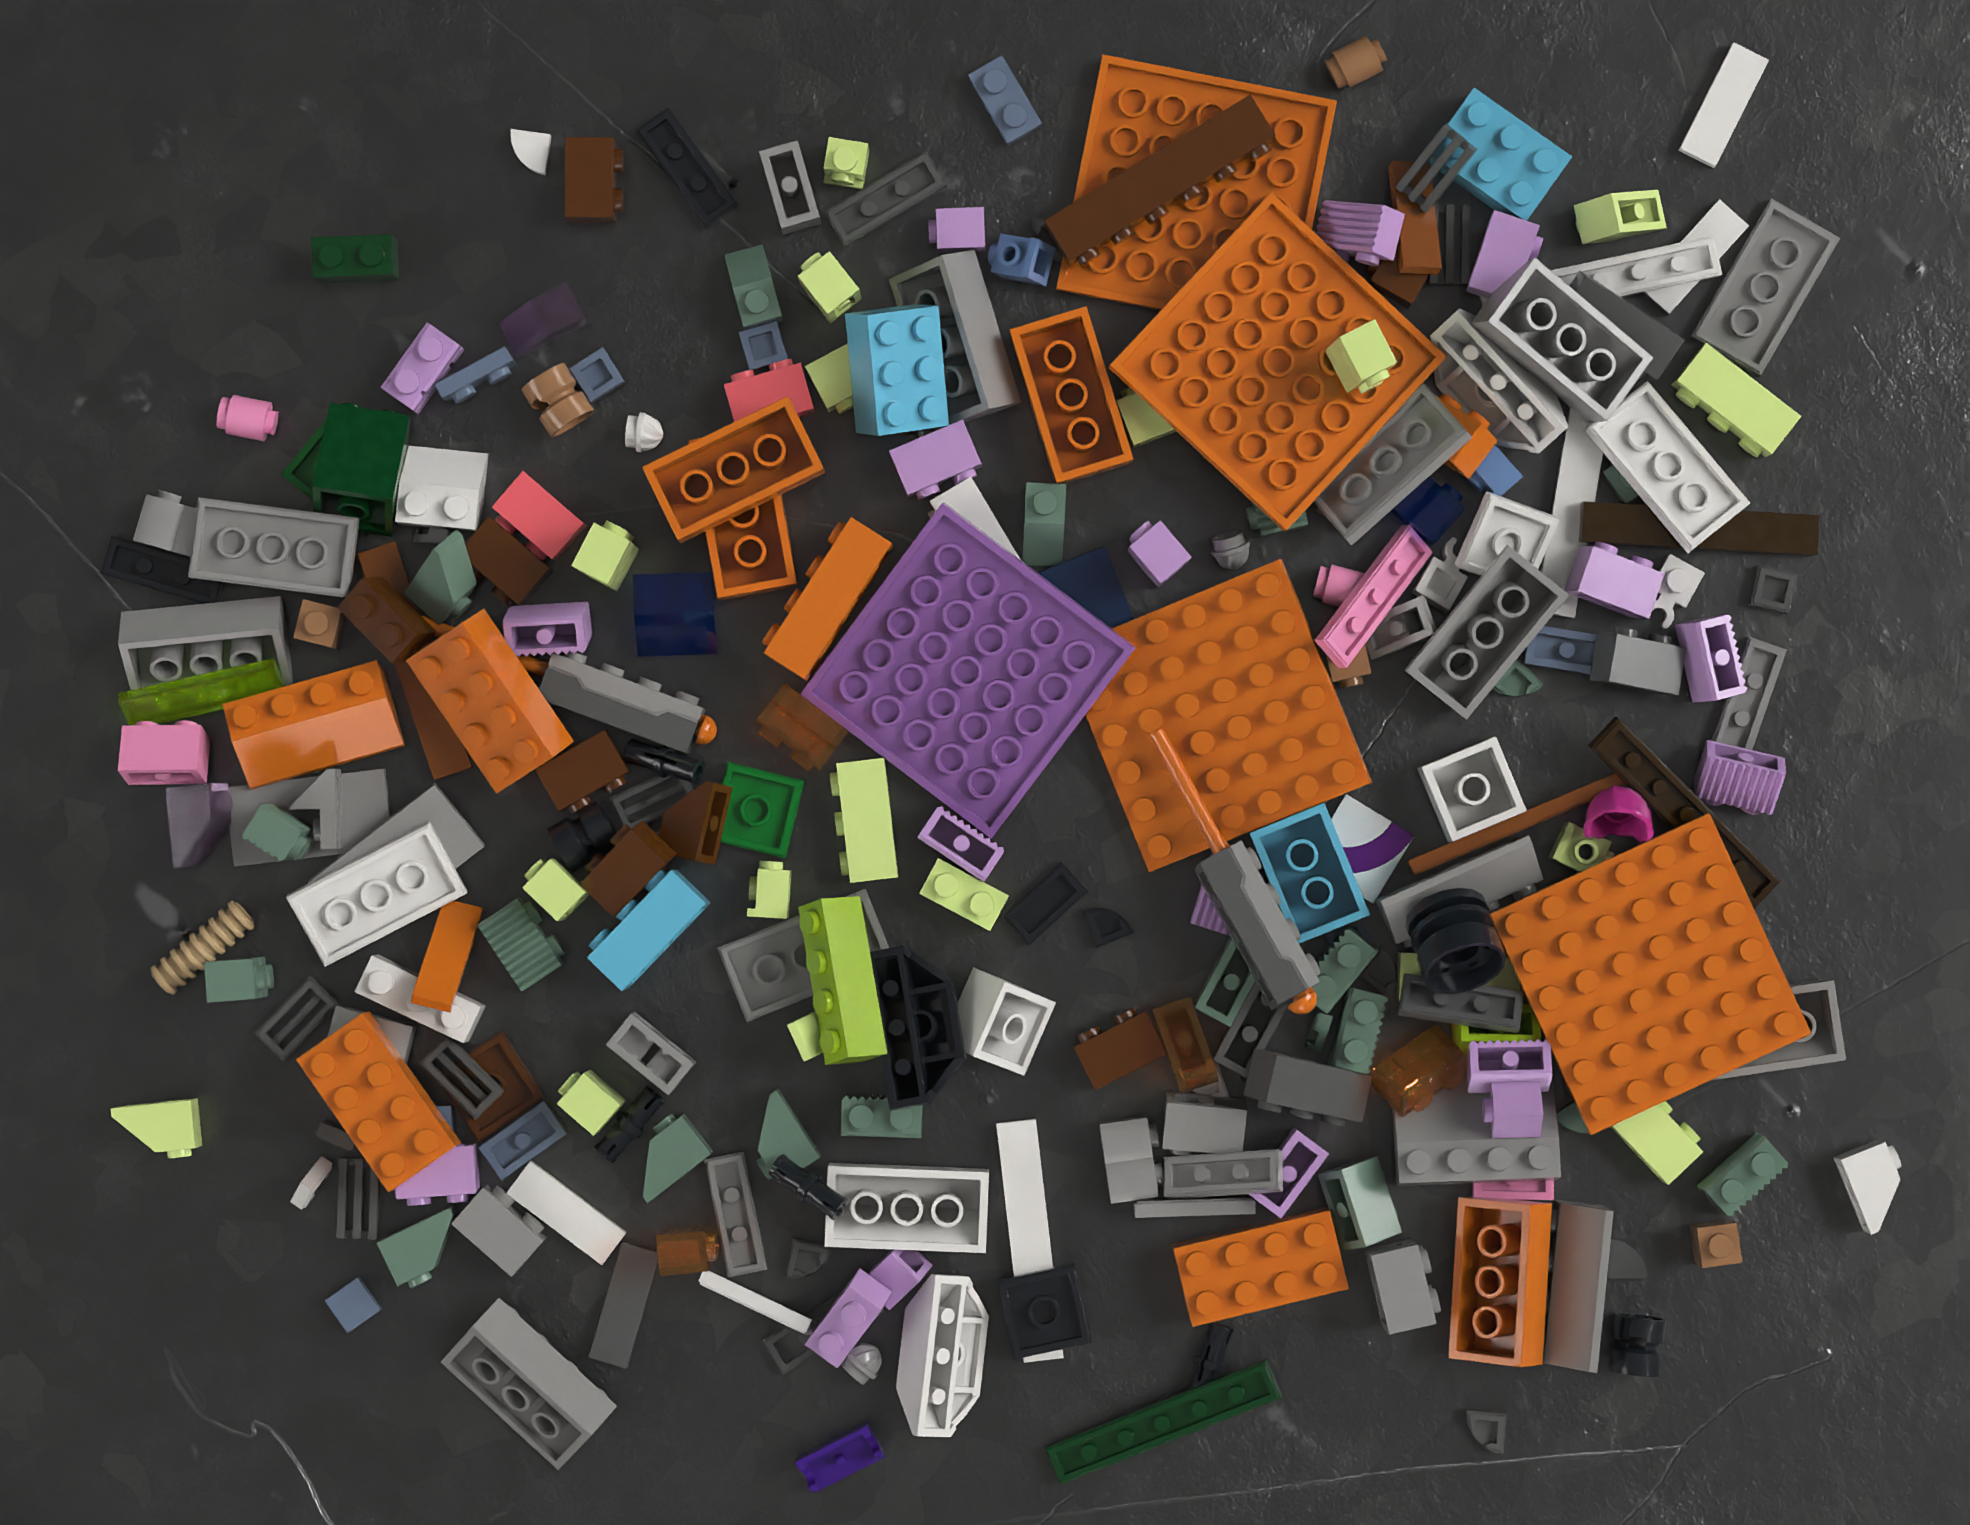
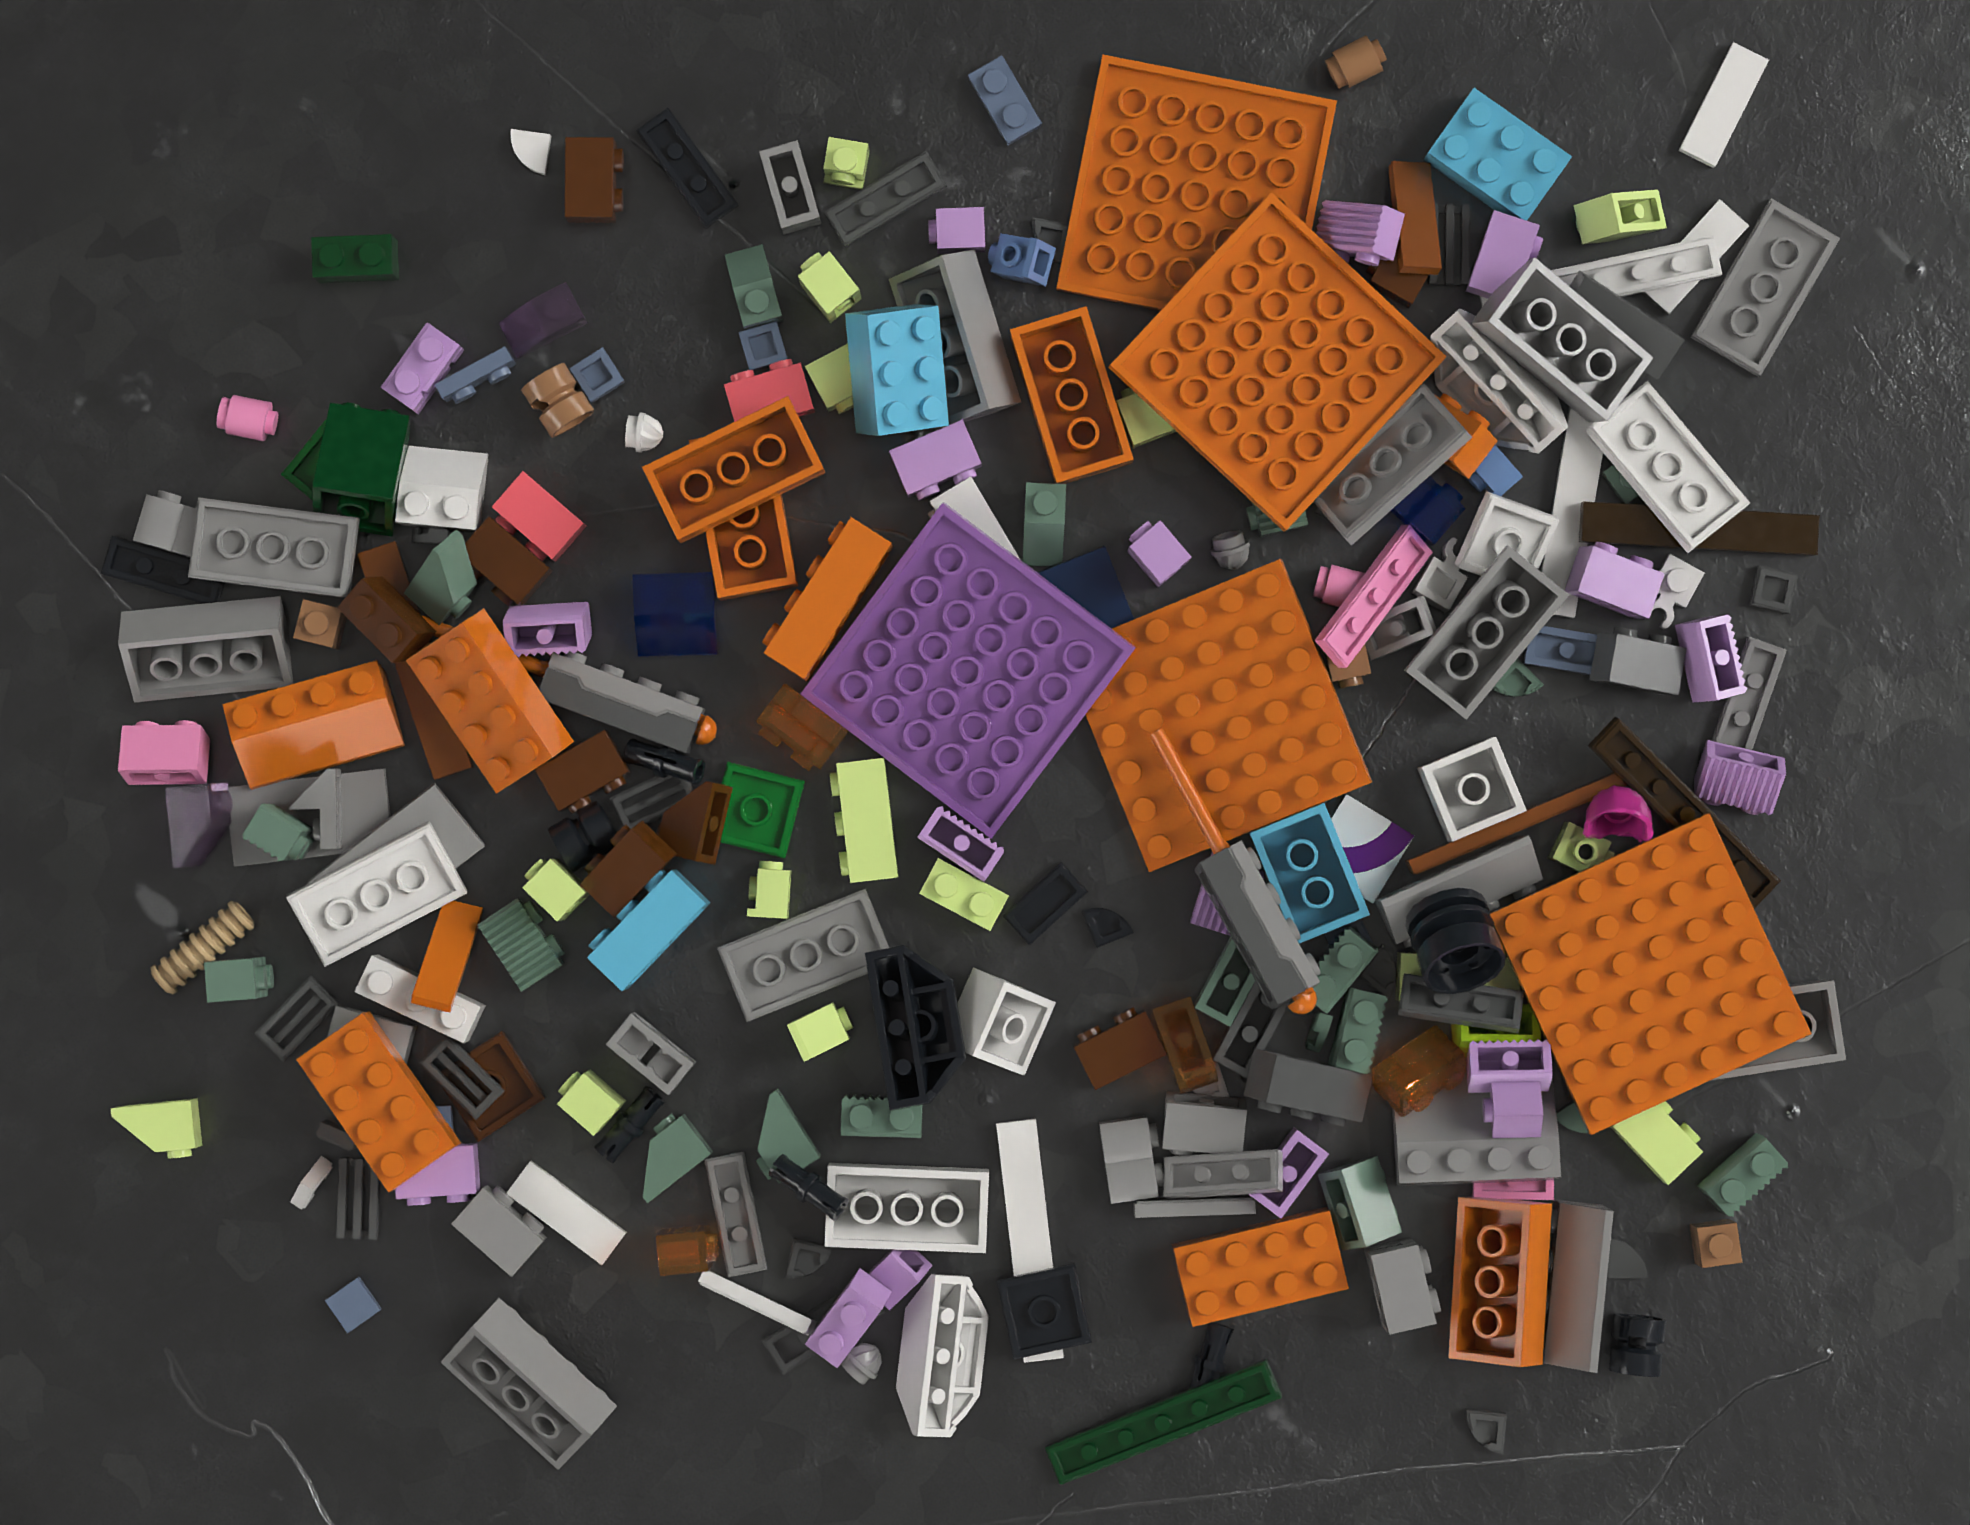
clear neon green tile [119,658,286,726] -> none
sand green slope [377,1205,457,1288] -> none
sand blue plate [479,1101,568,1180] -> none
yellowish green brick [571,520,639,592] -> none
dark grey tile [588,1241,661,1369] -> none
dark purple hinge [795,1420,886,1493] -> none
lime brick [798,896,887,1065] -> none
reddish brown brick [1044,94,1276,267] -> none
yellowish green brick [1325,319,1397,394] -> none
dark grey tile [1395,124,1478,213] -> none
yellowish green brick [1671,343,1801,458] -> none
white slope [1833,1139,1902,1235] -> none

